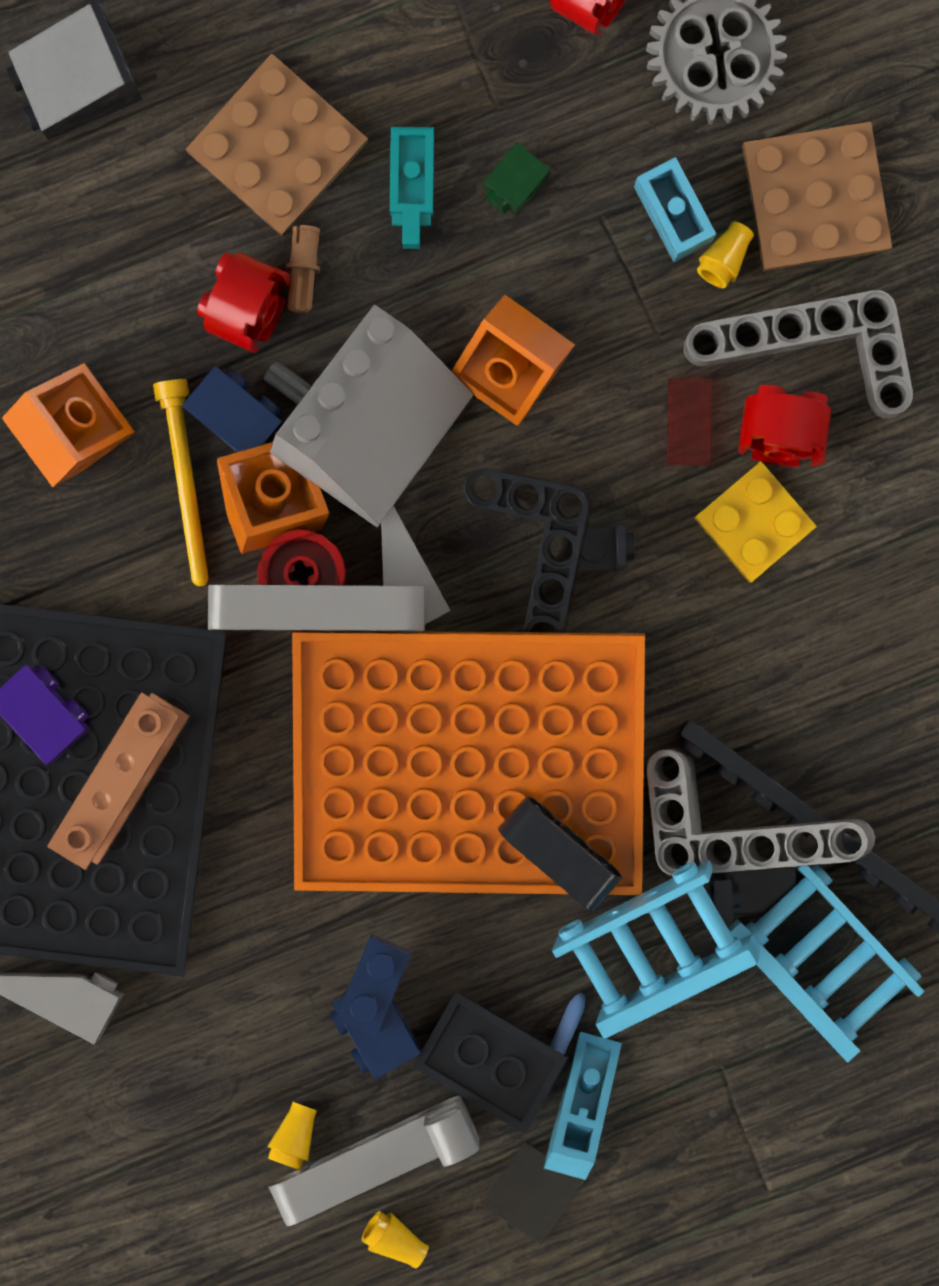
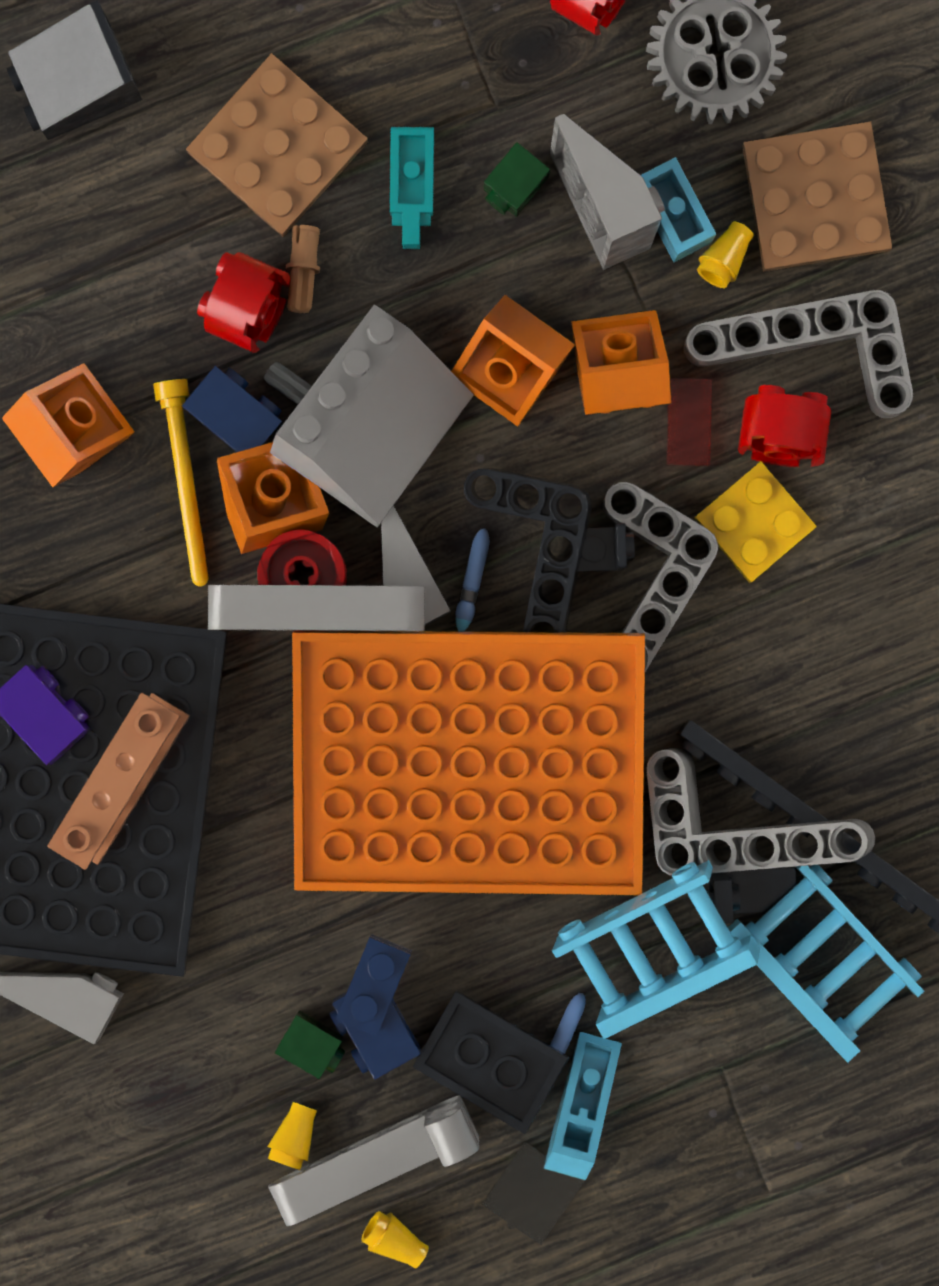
black beam [498,795,623,911] -> none
none -> dark green brick [274,1011,345,1079]
none -> medium blue piece [455,528,490,632]
none -> light grey slope [550,114,665,270]
none -> orange slope [571,310,671,415]
none -> light grey beam [603,482,718,672]

